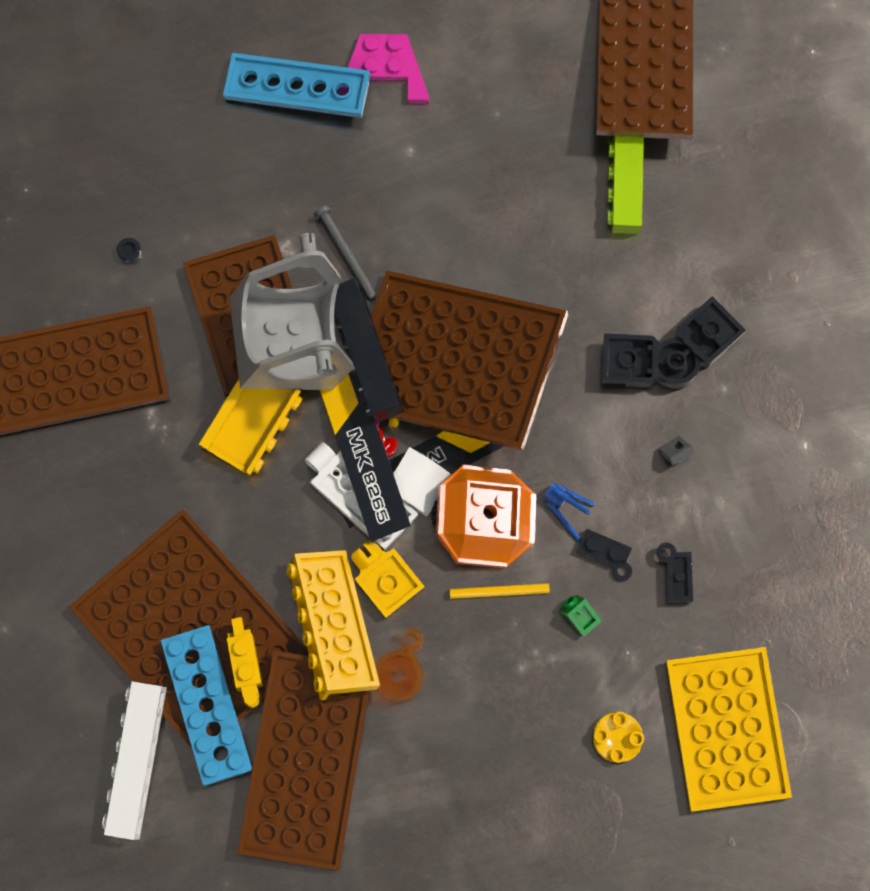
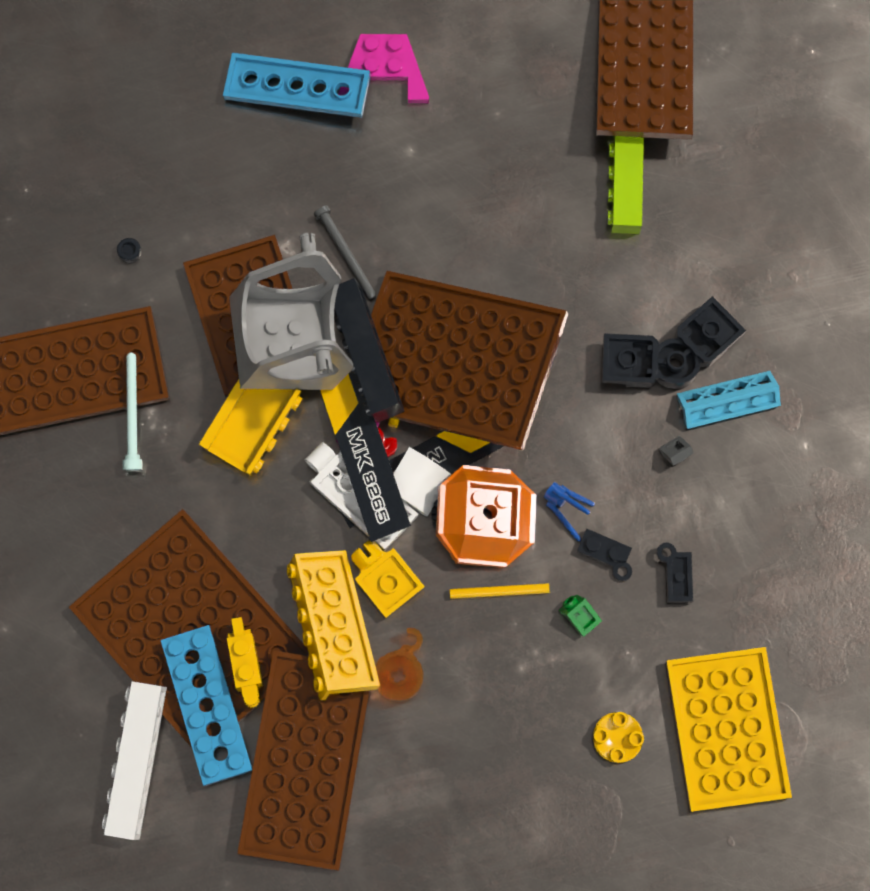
none -> light aqua piece [122,352,142,470]
none -> medium azure fence [677,371,781,429]

